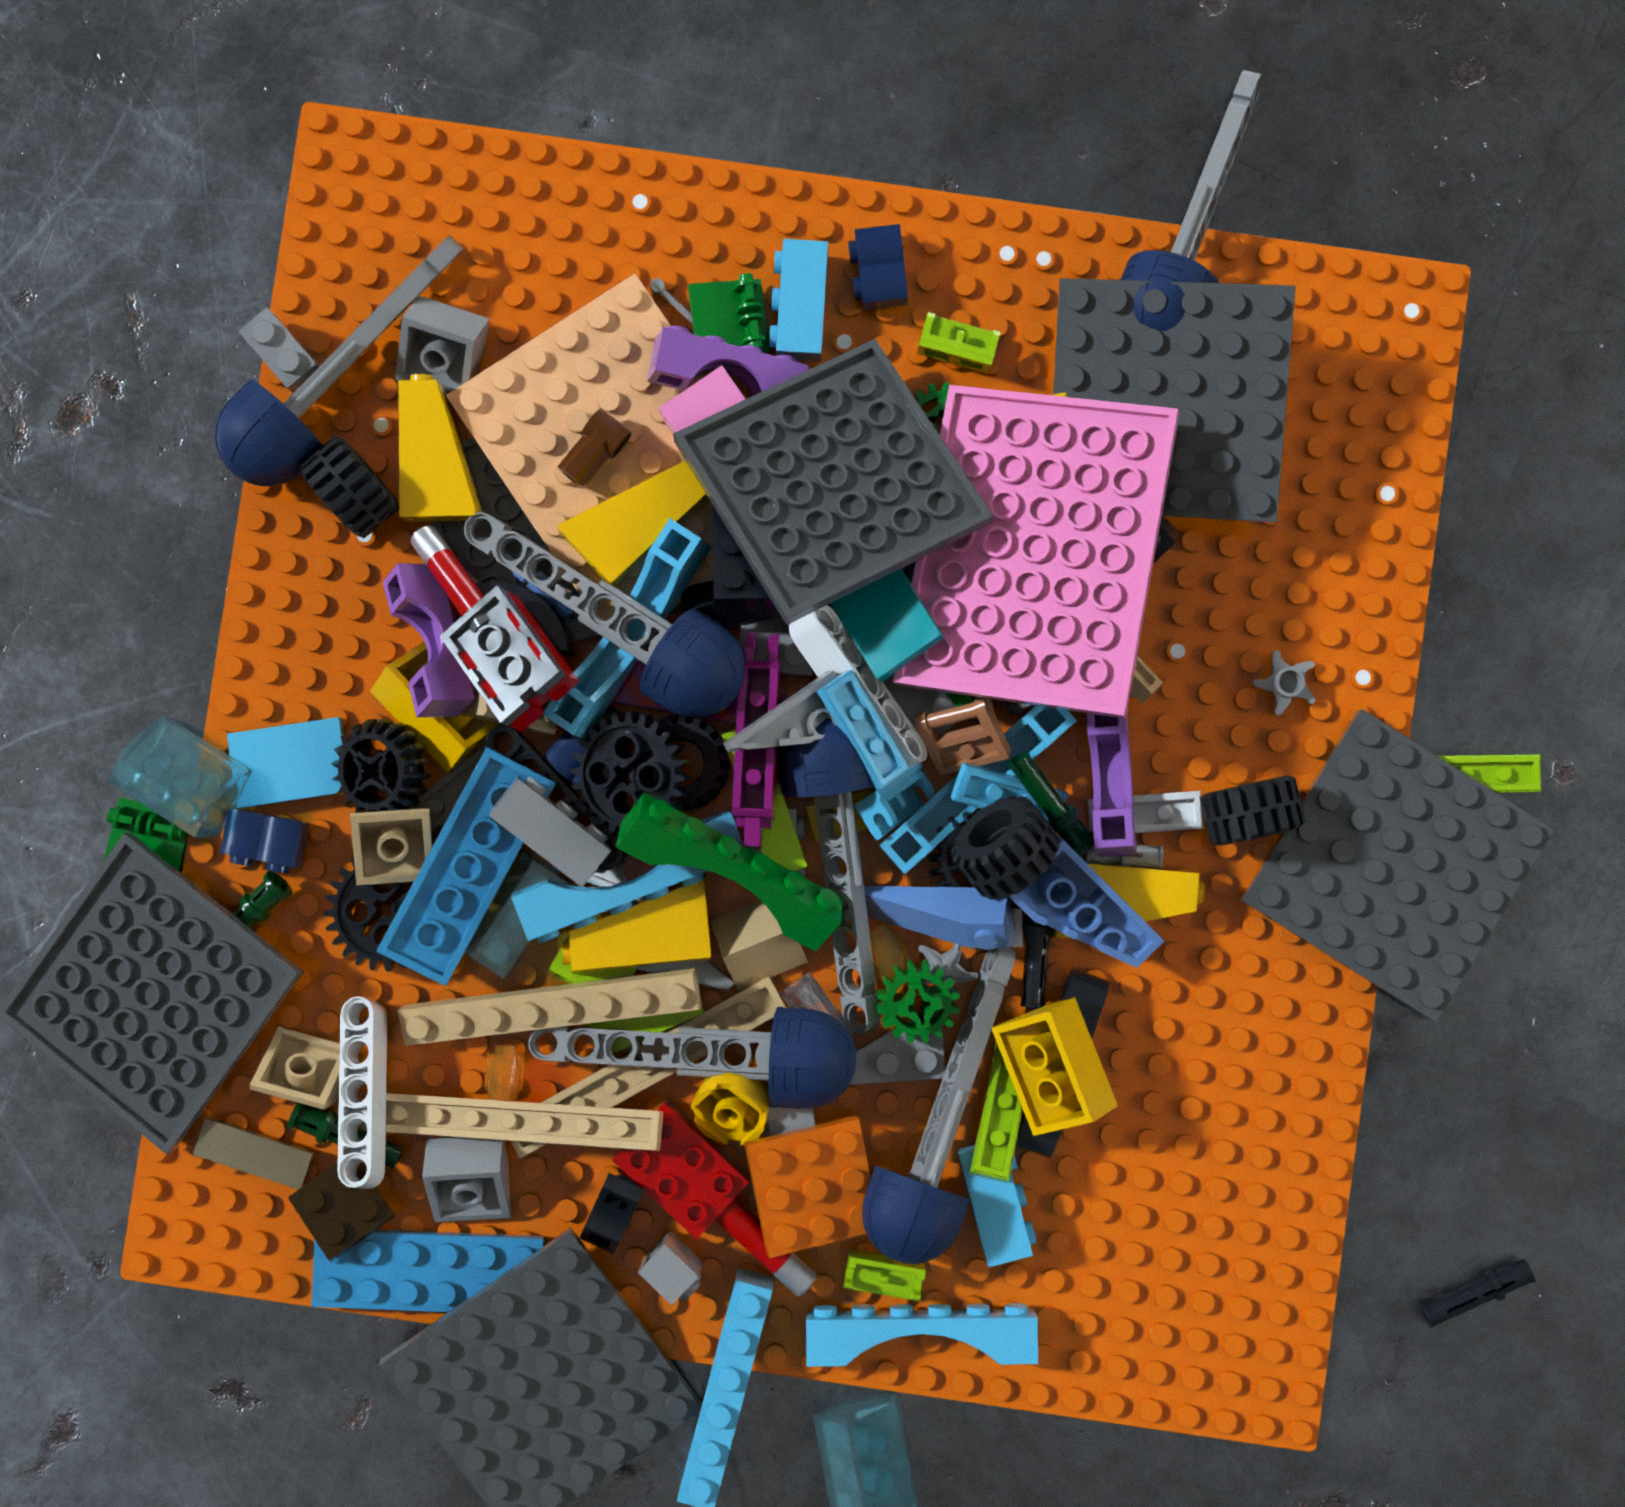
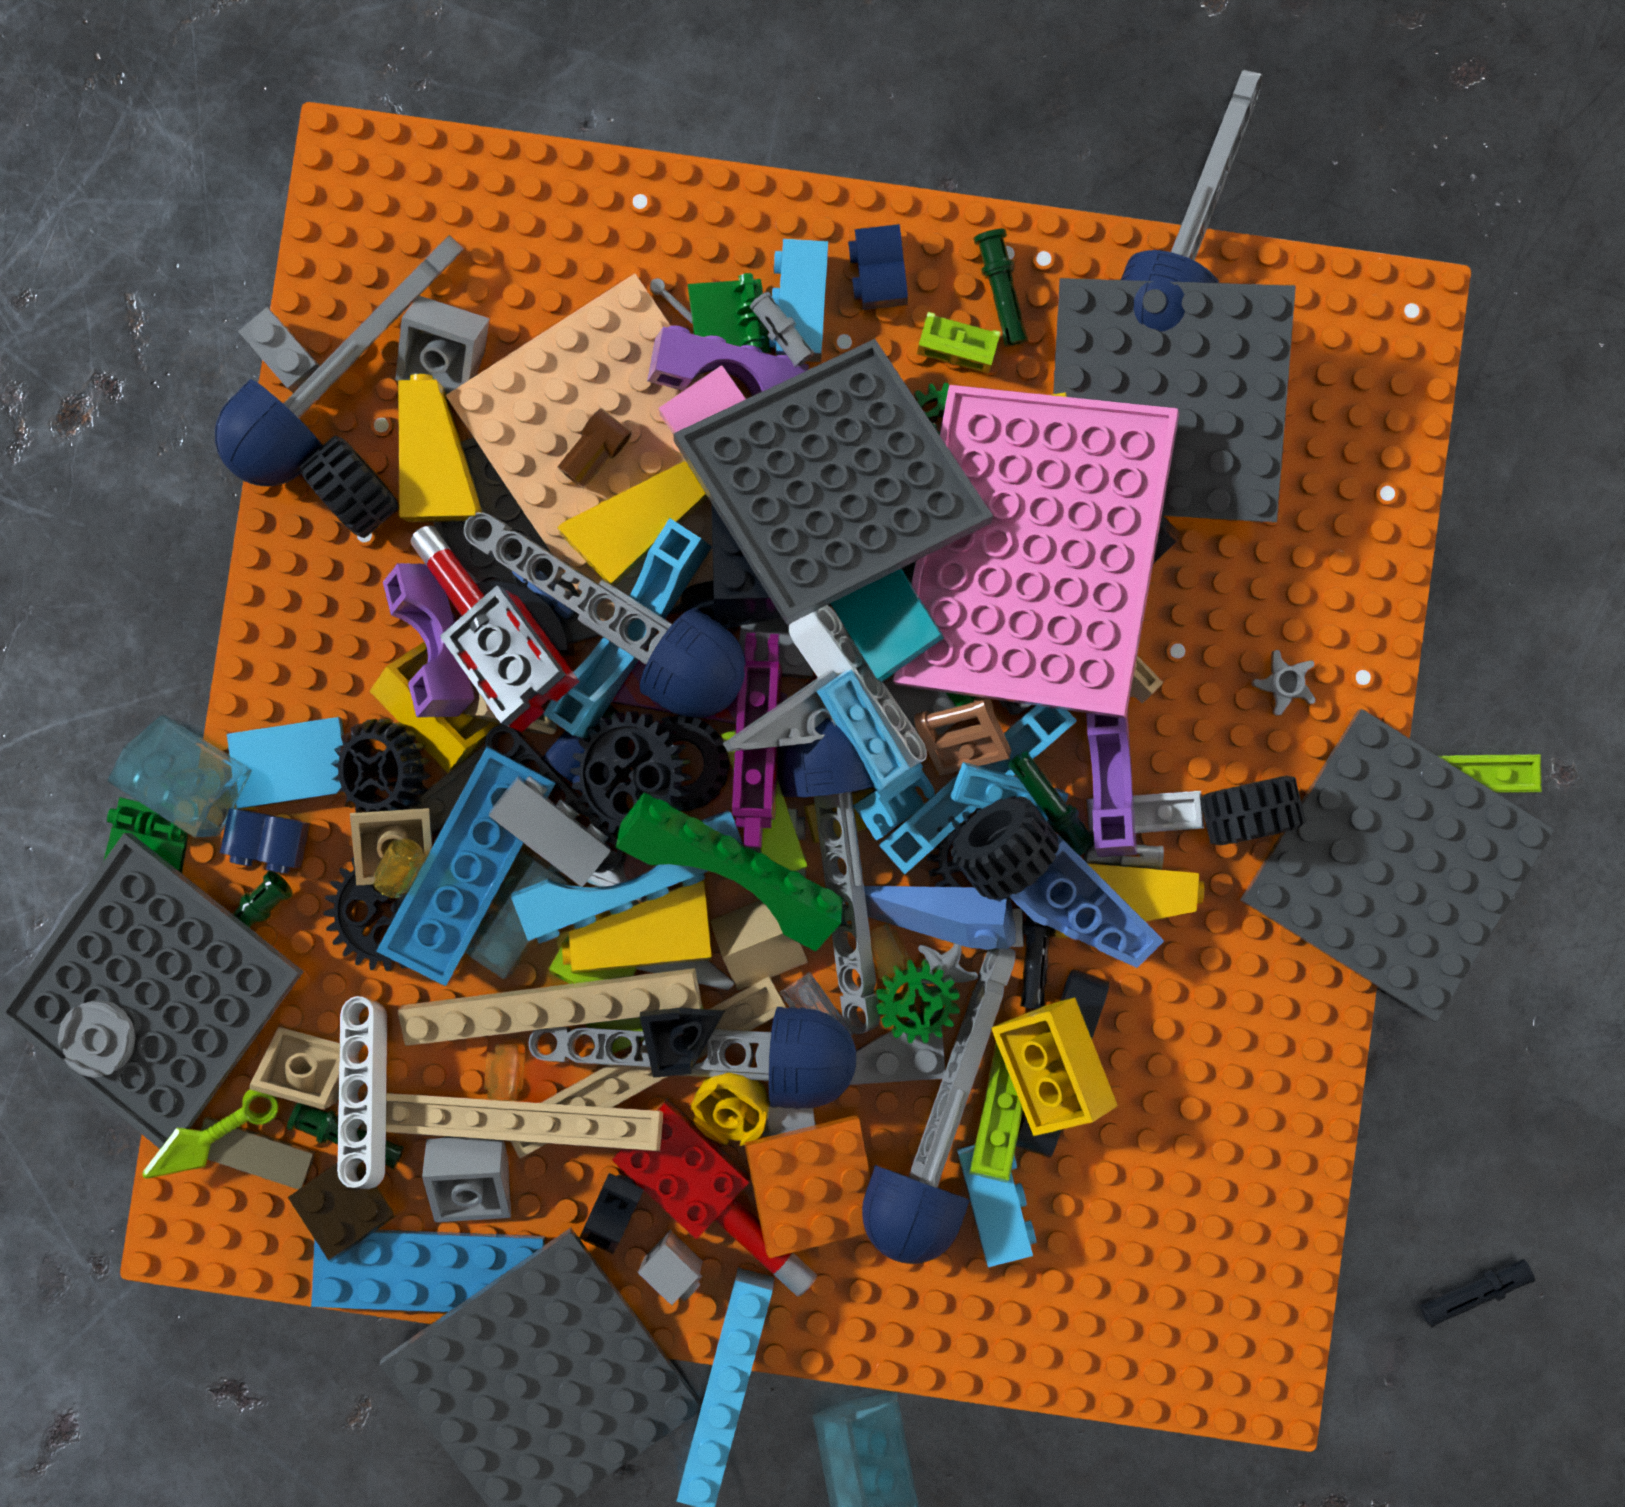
medium azure arch [806,1303,1038,1367] -> none
lime hinge [843,1249,926,1302] -> none
none -> light grey tile [58,1000,136,1078]
none -> lime piece [142,1089,278,1179]
none -> clear yellow brick [373,838,426,898]
none -> black slope [640,1008,725,1078]
none -> light grey pin [750,292,815,368]
none -> dark green pin [973,228,1028,347]

